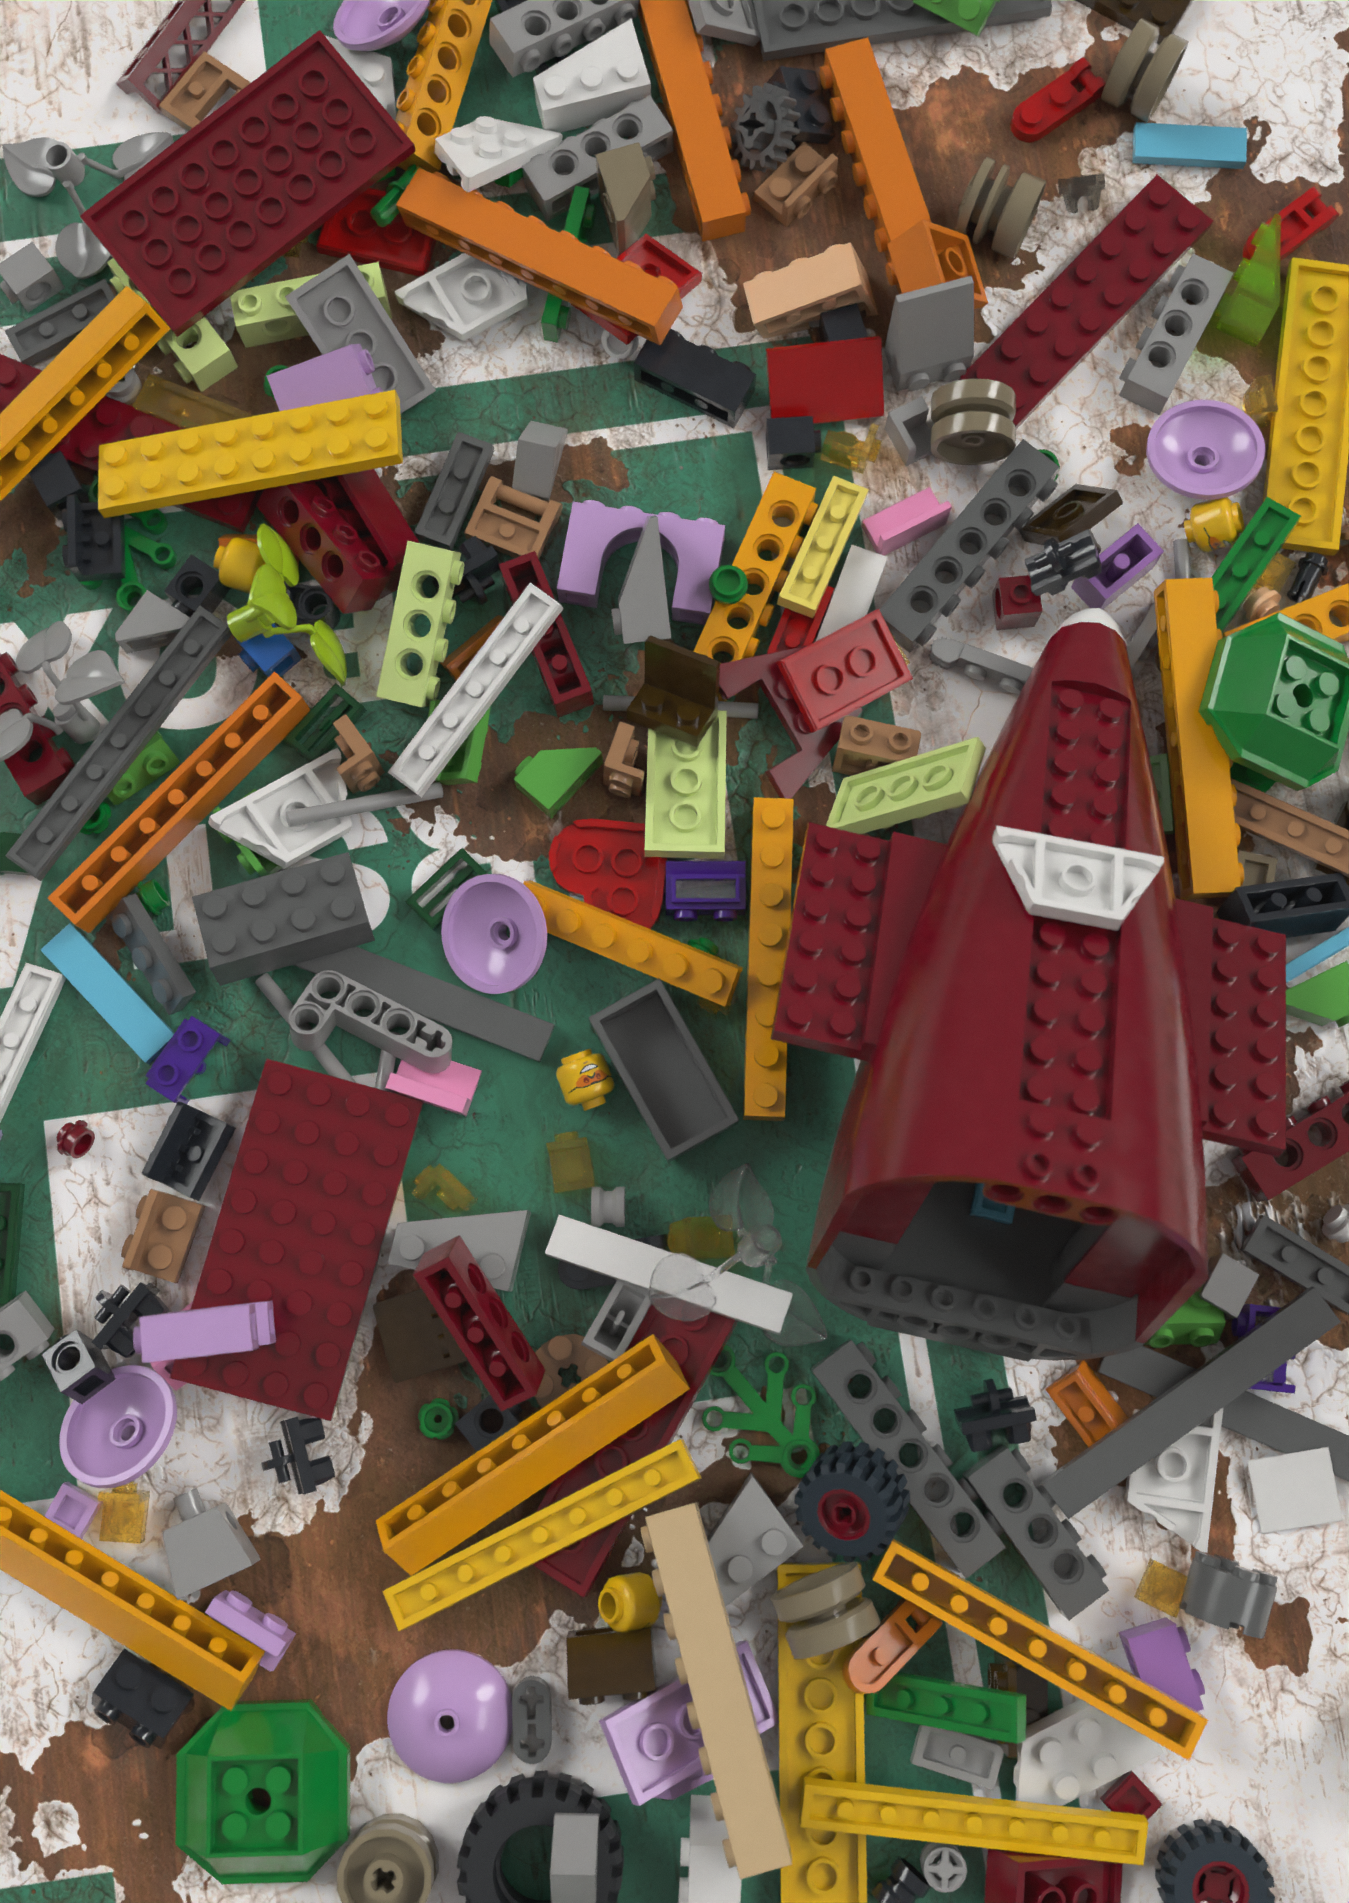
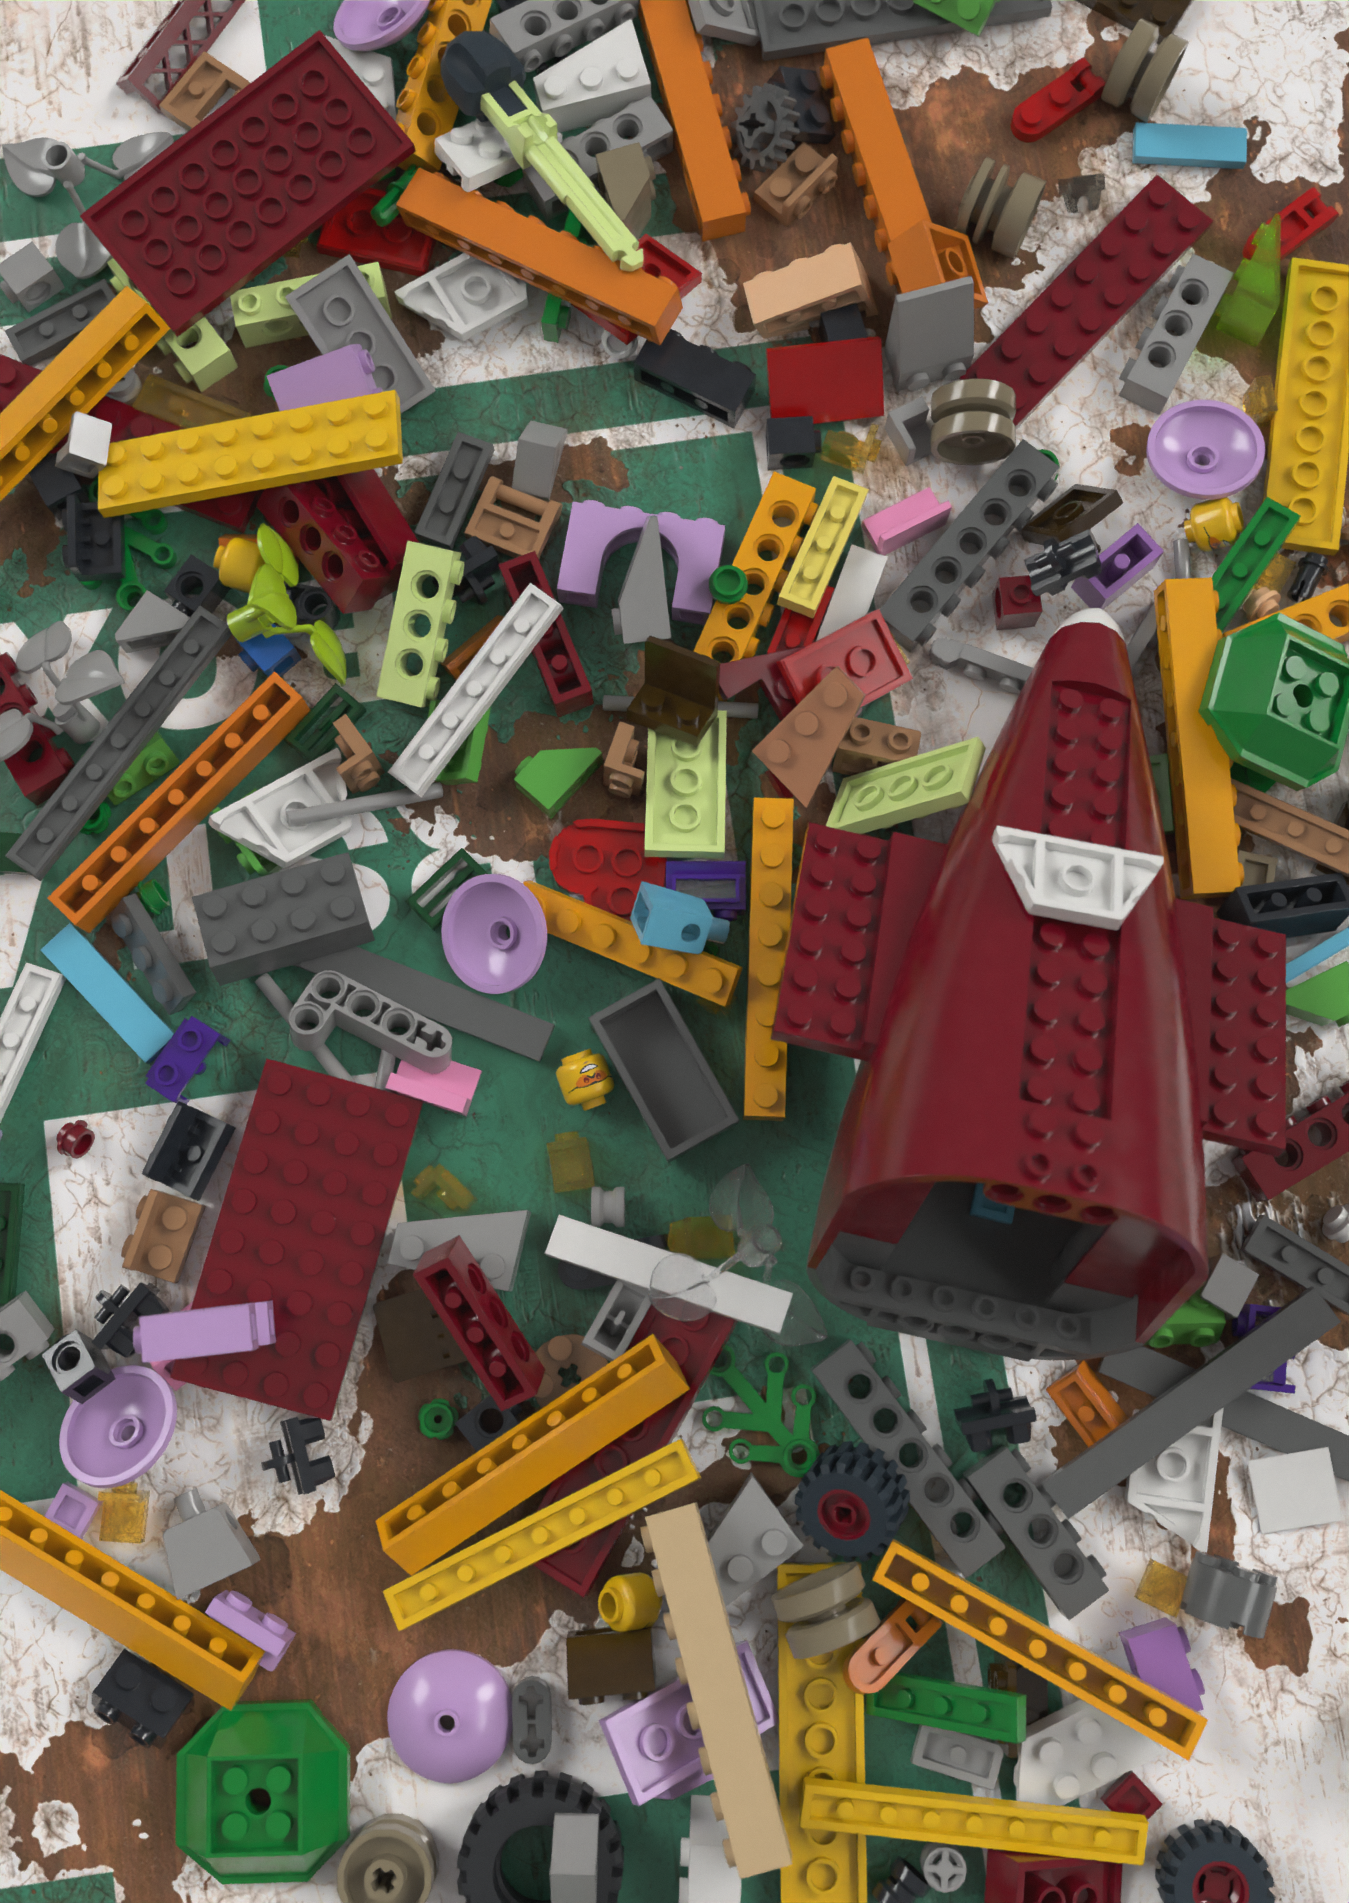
none -> panel [55,411,112,479]
none -> yellowish green piece [440,31,643,272]
none -> medium azure torso [630,881,730,954]
none -> nougat wing [752,666,866,808]

